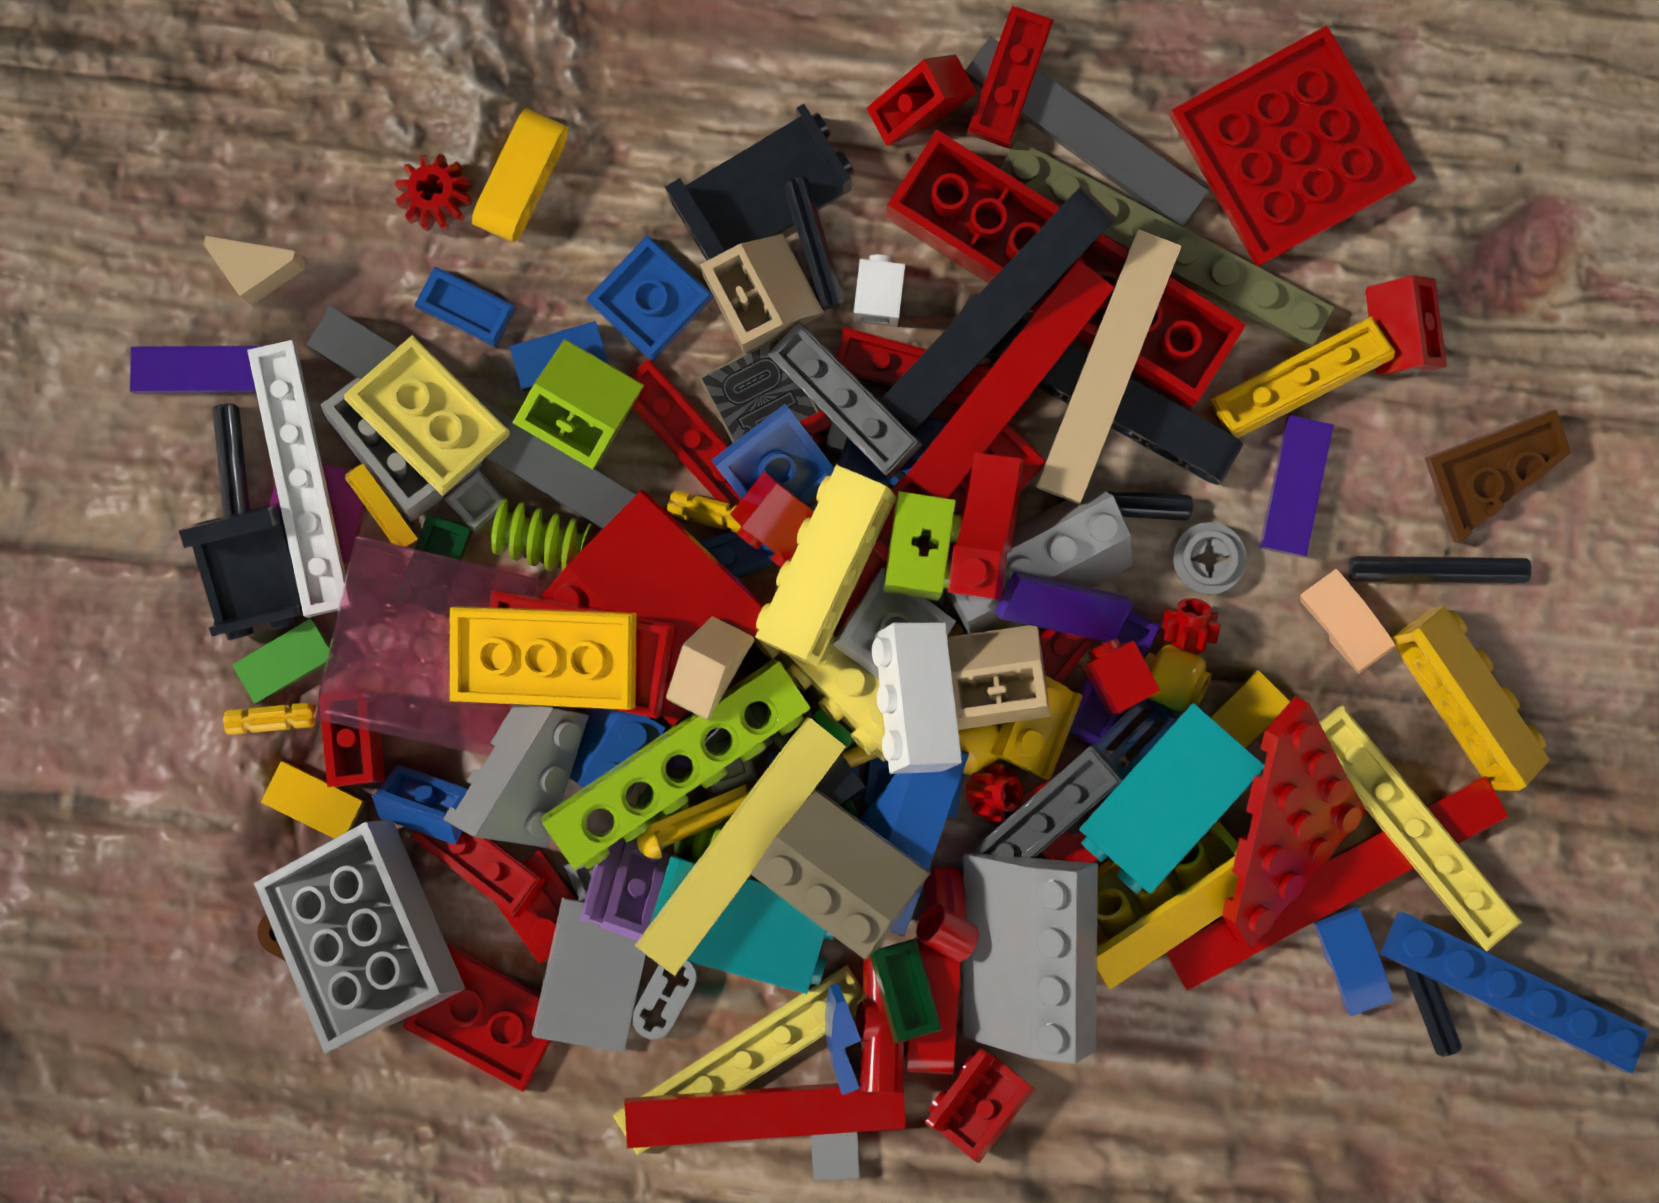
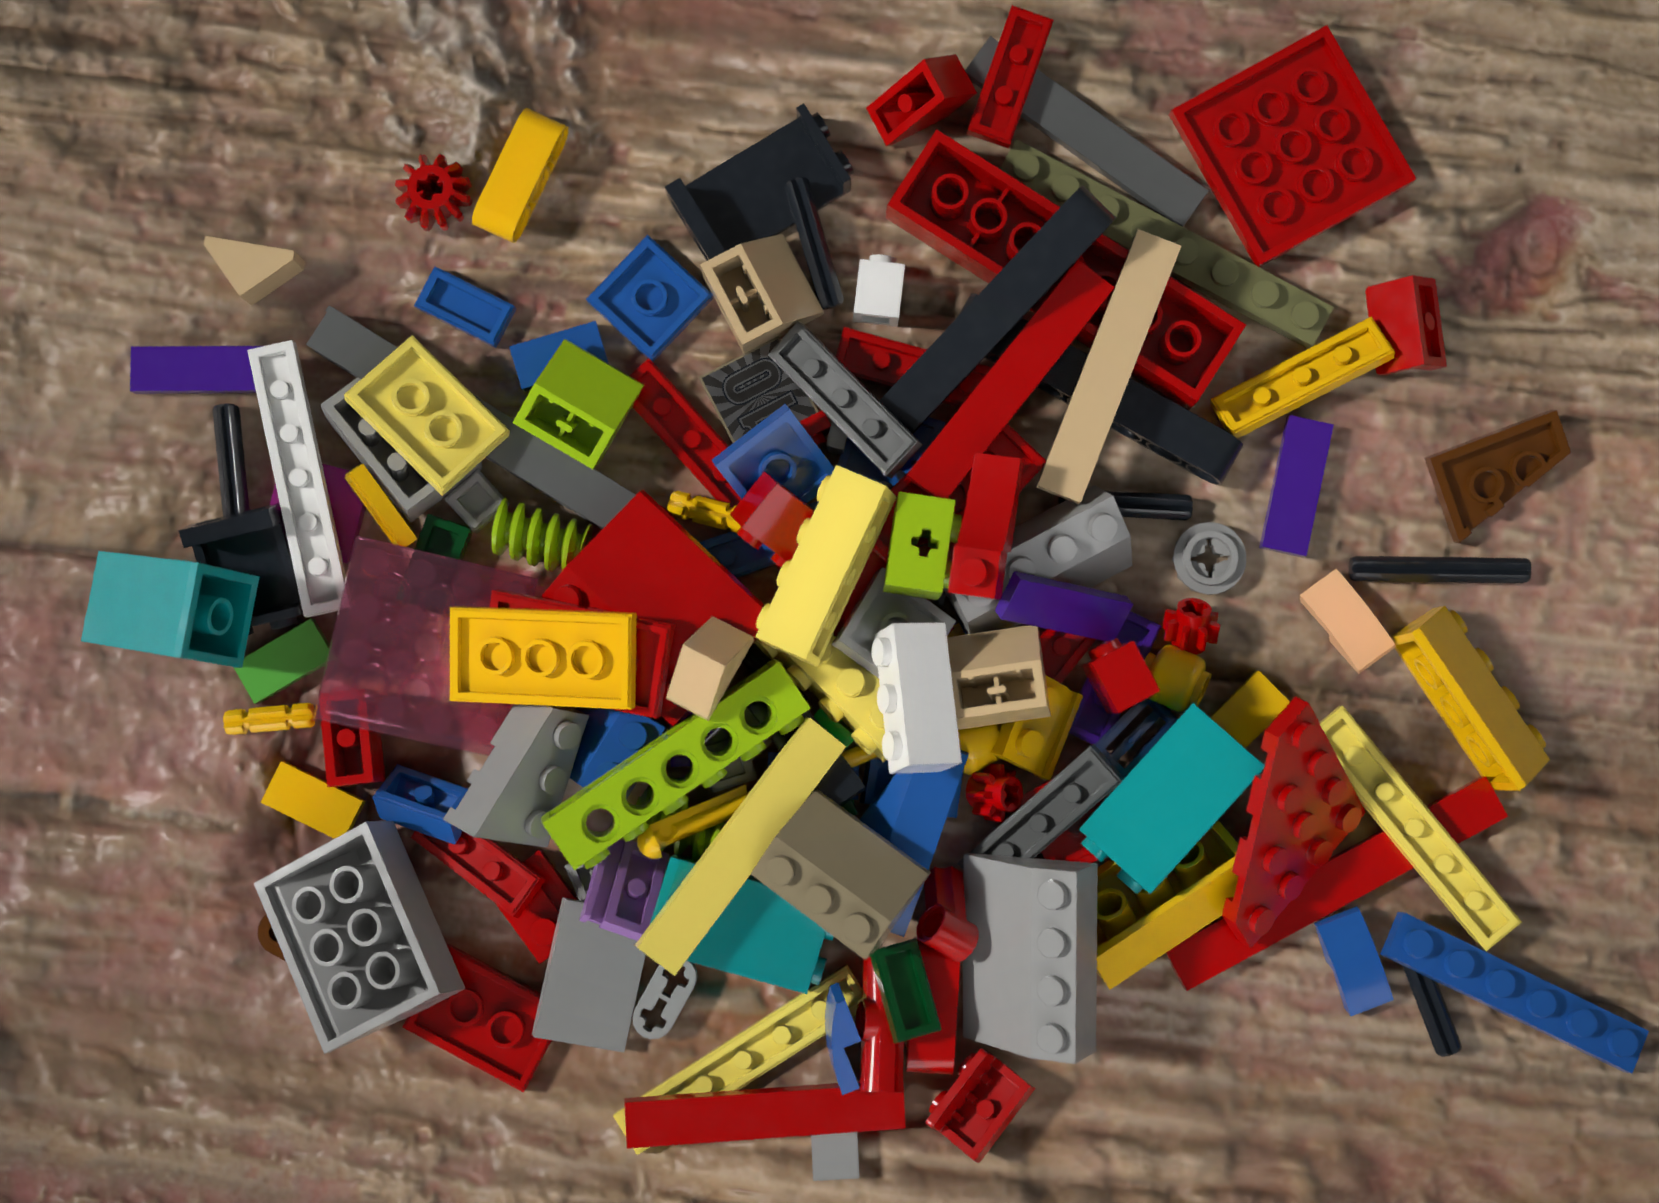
none -> teal slope [81,551,259,668]

